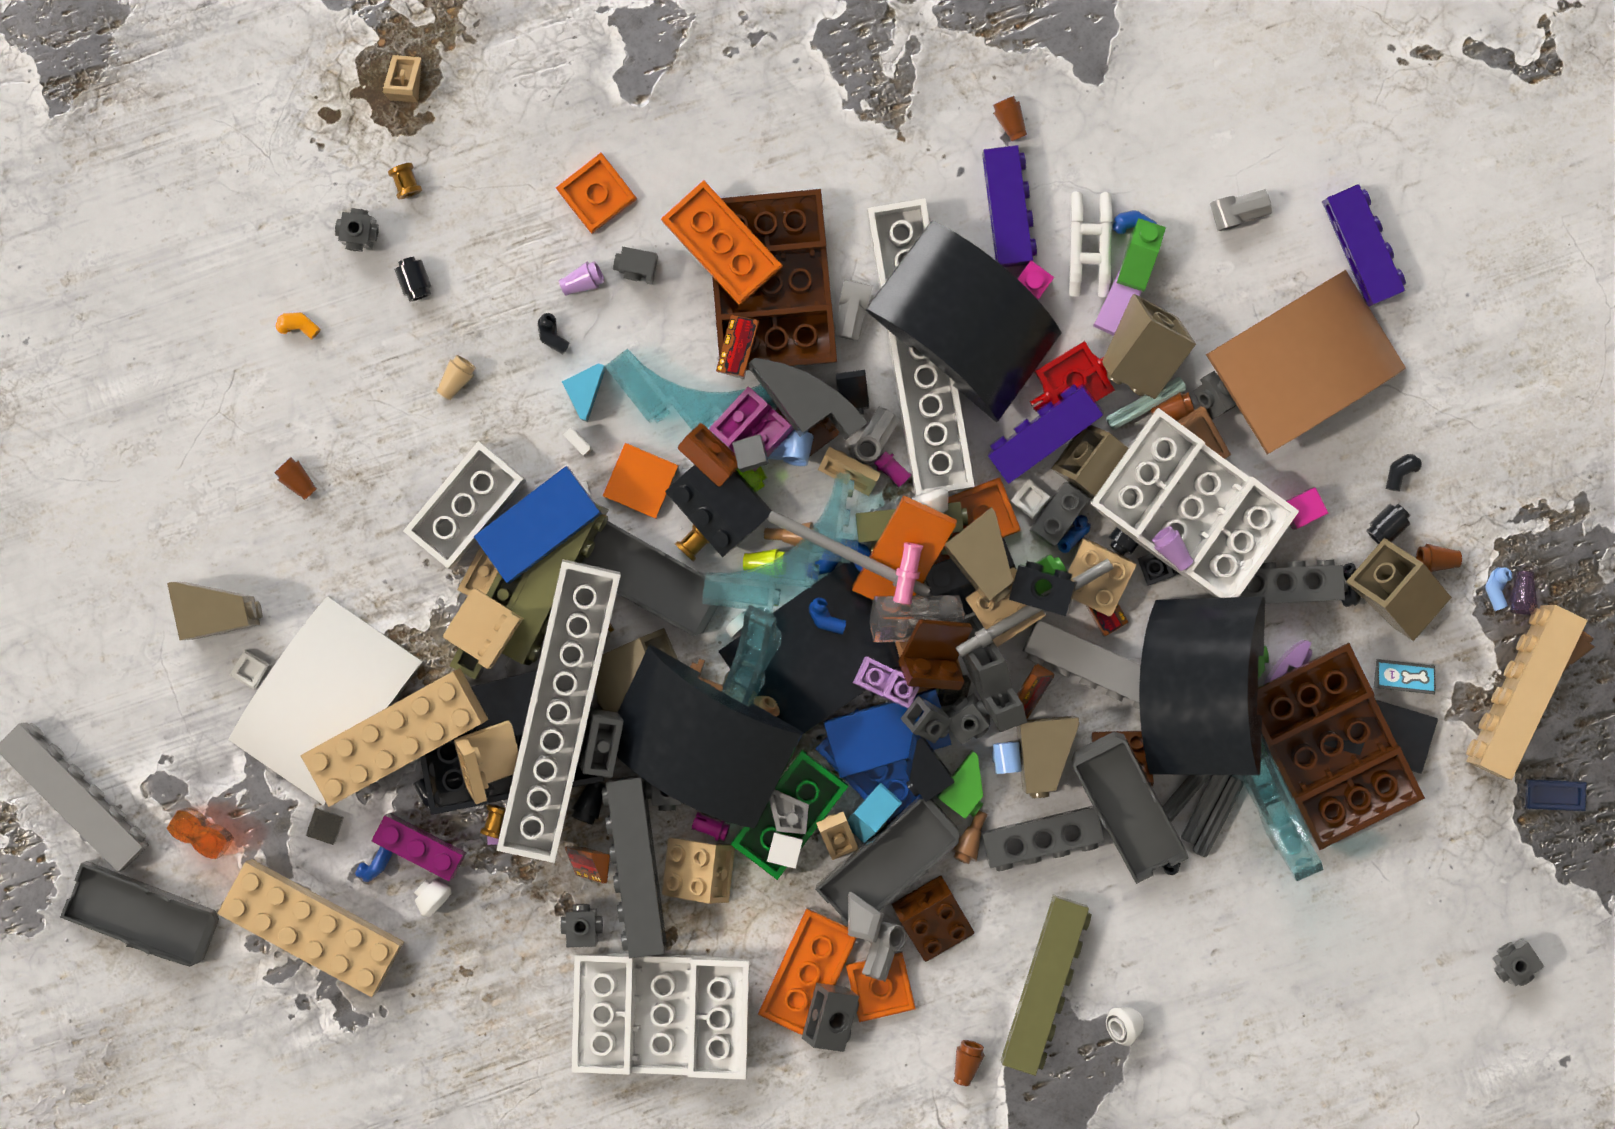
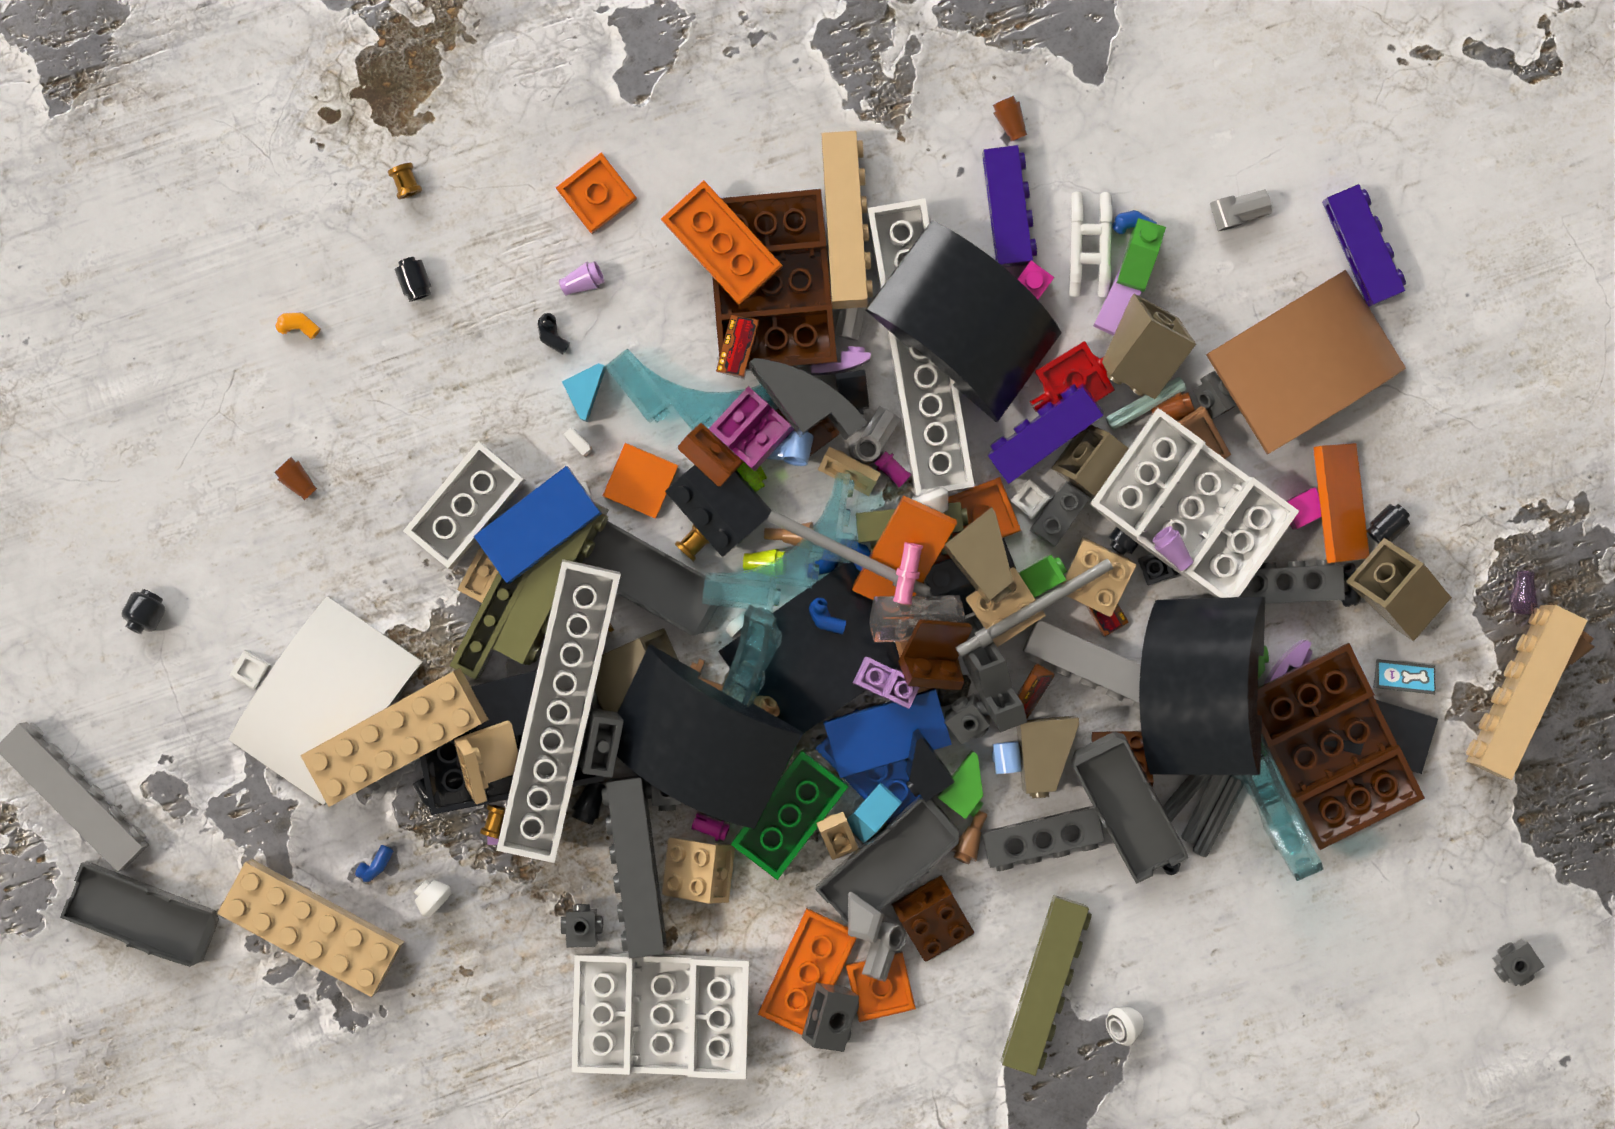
dark tan slope [167,582,263,640] -> none
clear orange brick [167,808,234,859] -> none
clear smoke tile [306,808,344,845] -> none
dark grey brick [335,208,379,252] -> none
magenta brick [371,813,467,881] -> none
tan slope [383,55,422,103] -> none
tan cone [436,355,476,400] -> none
tan bracket [443,588,524,669] -> none
slope [565,846,610,884] -> none
dark grey brick [613,246,658,285] -> none
tile [733,434,769,472] -> none
white tile [767,832,803,869] -> none
light grey piece [770,790,809,834] -> none
dark grey brick [901,696,952,744] -> none
dark orange cone [953,1040,985,1086] -> none
black brick [1009,561,1077,616] -> none
blue arm [1057,515,1091,553] -> none
black arm [1385,454,1422,492] -> none
dark orange cone [1416,544,1462,572] -> none
light blue arm [1485,567,1512,611] -> none
dark blue tile [1525,779,1587,811] -> none
none -> black head [121,589,165,634]
none -> lavender slope [811,346,871,375]
none -> tan brick [821,131,873,309]
none -> orange tile [1313,443,1369,563]

